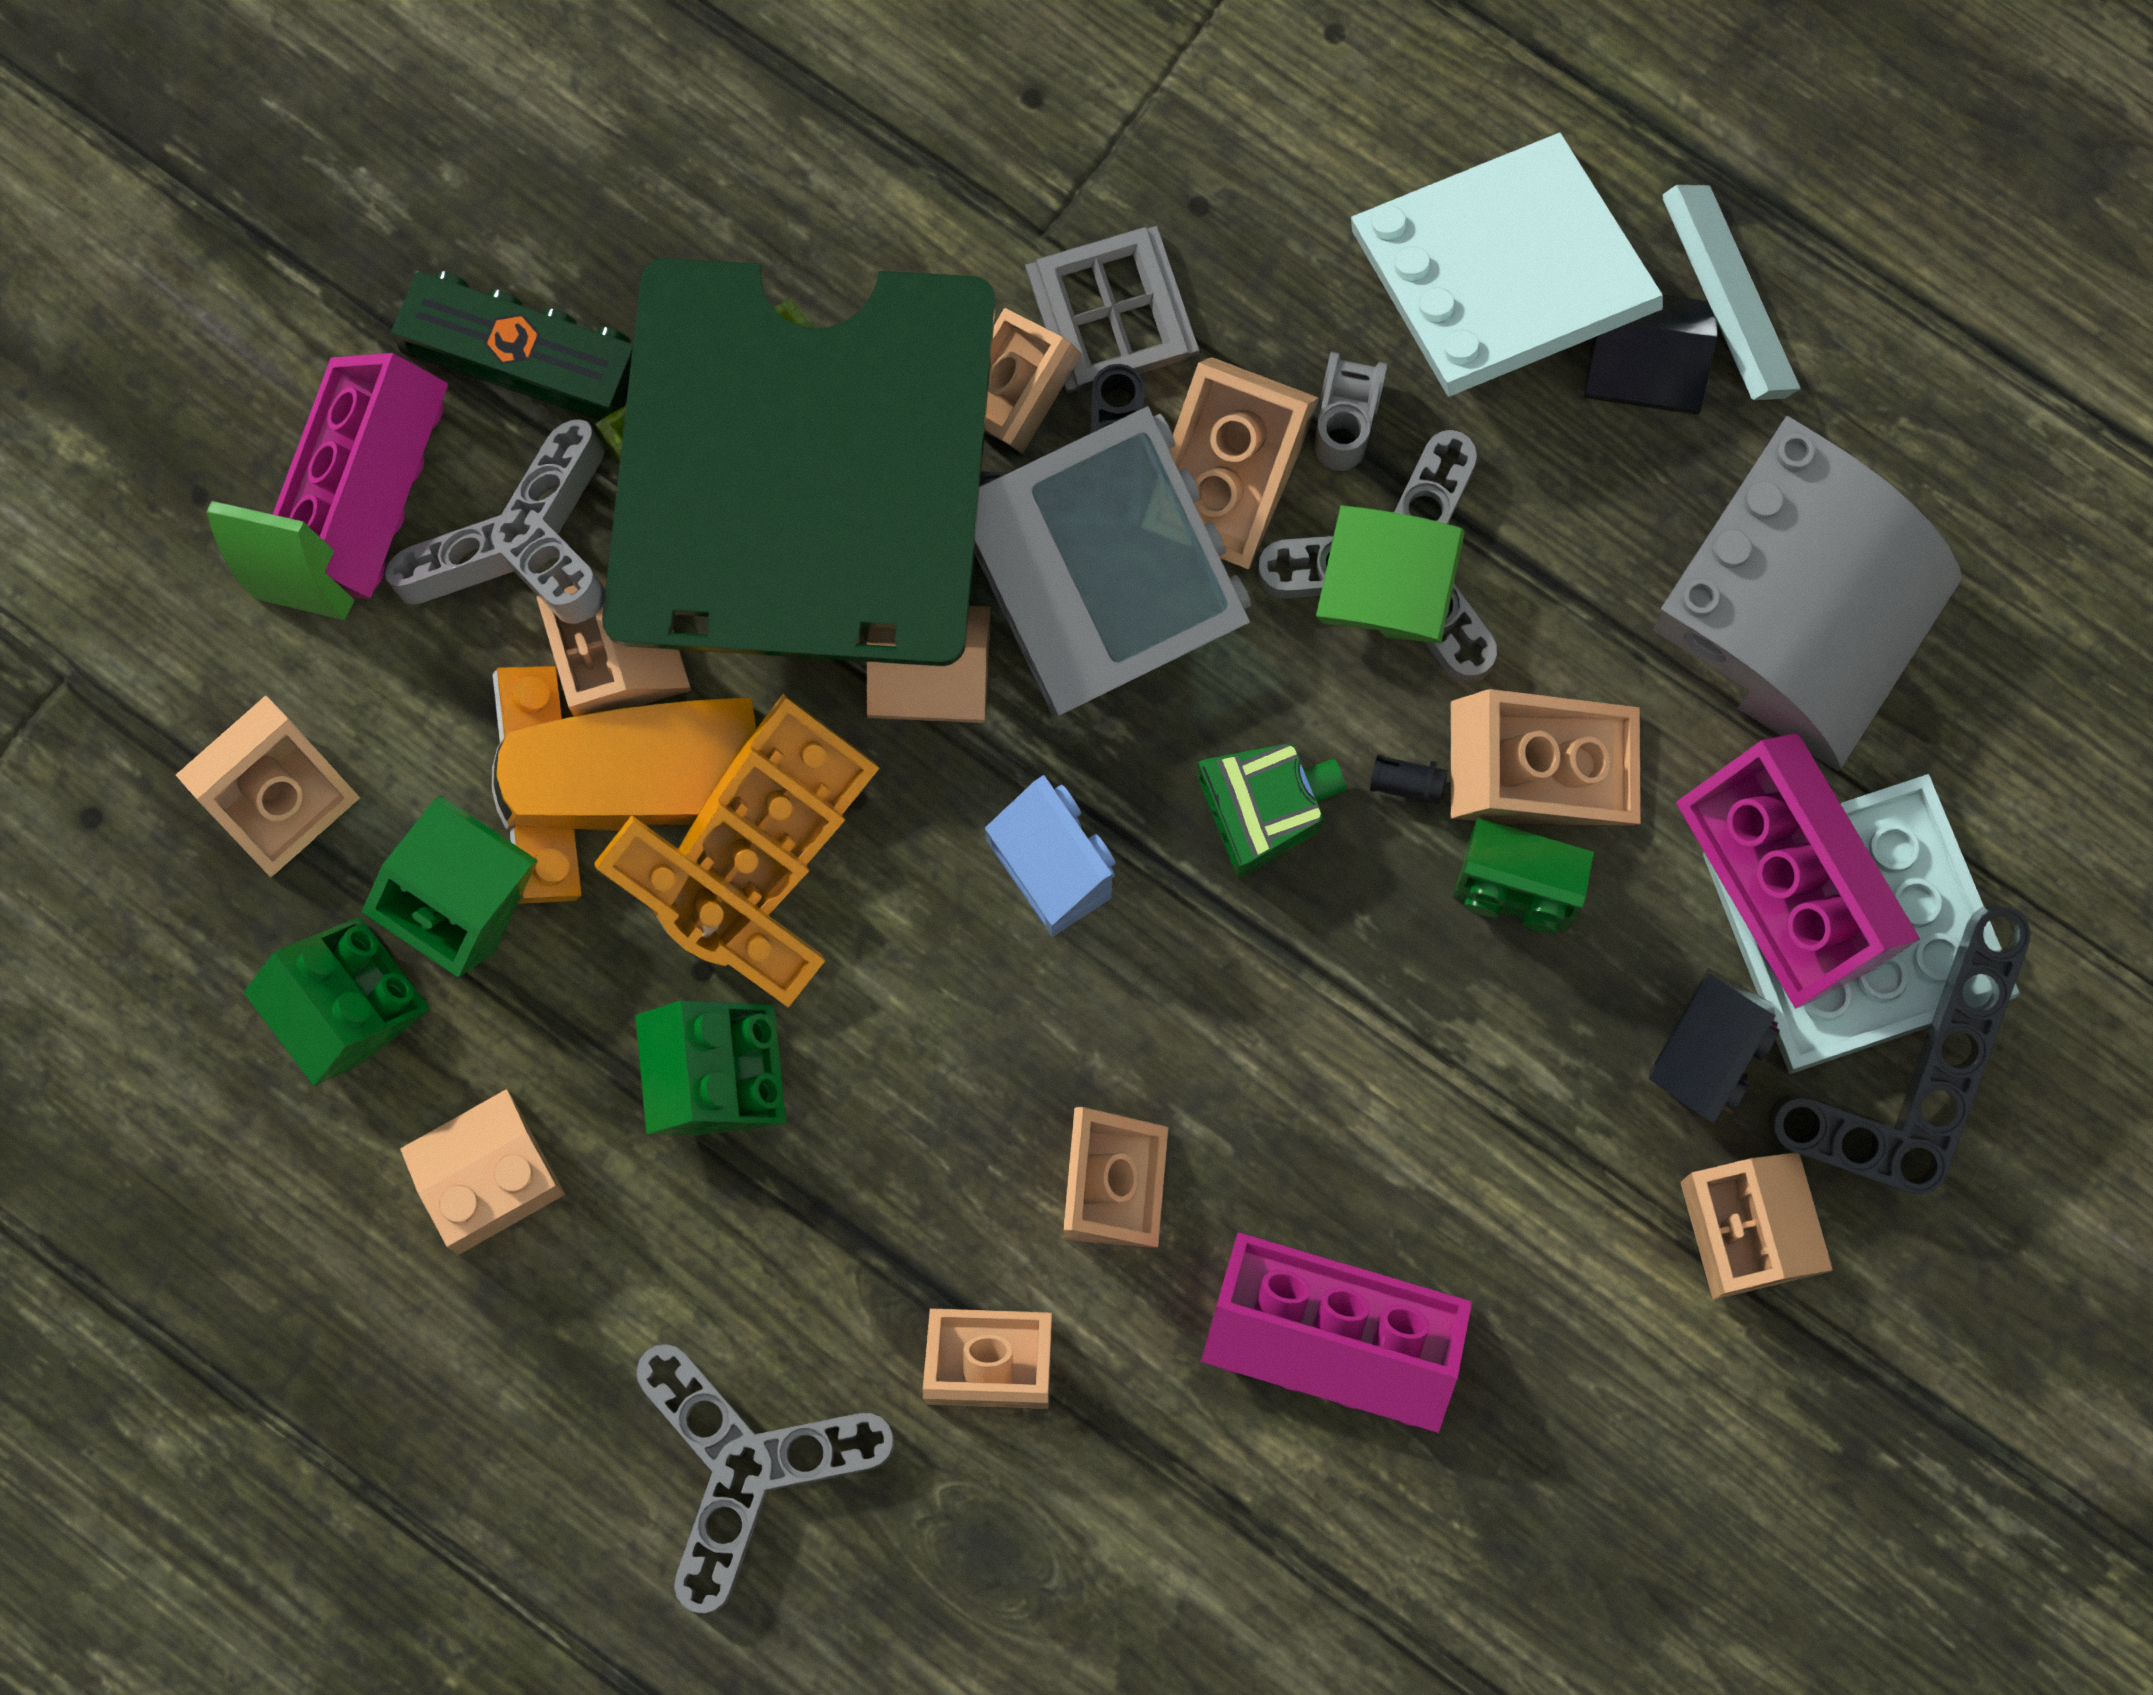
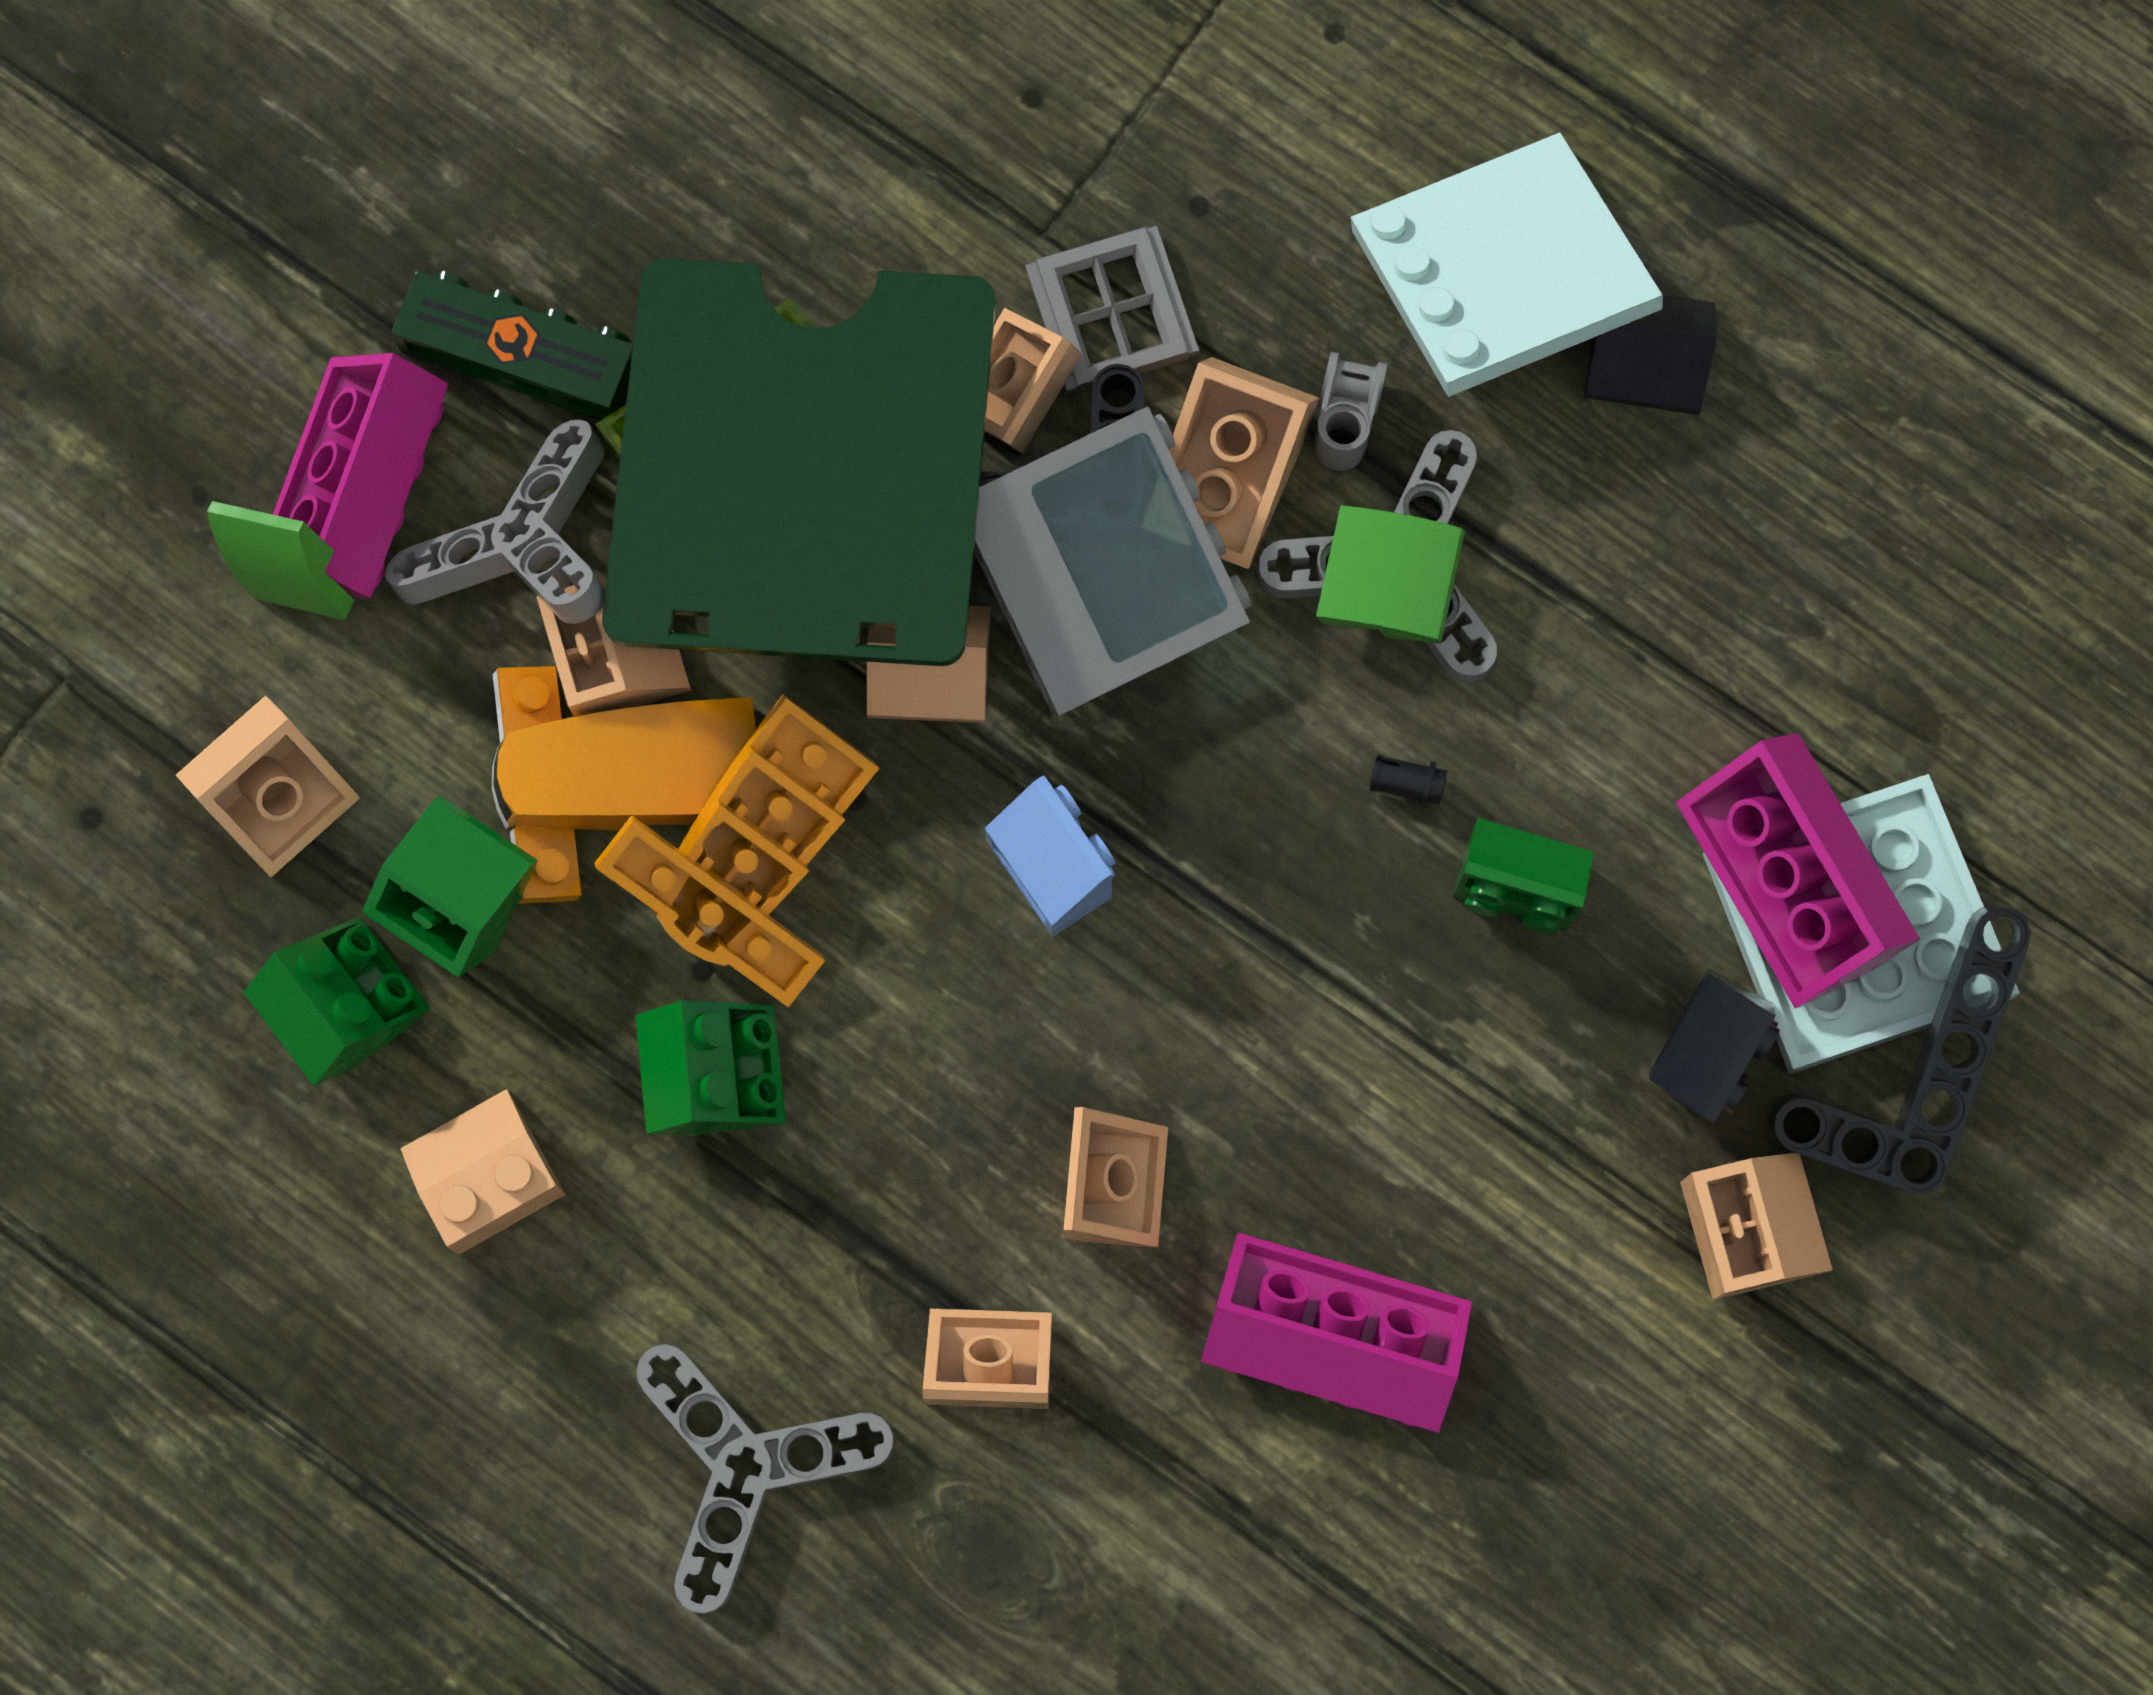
green torso [1196,743,1347,878] -> none
light nougat slope [1451,689,1641,826] -> none
light grey slope [1653,416,1962,772] -> none
light aqua tile [1662,185,1801,400] -> none

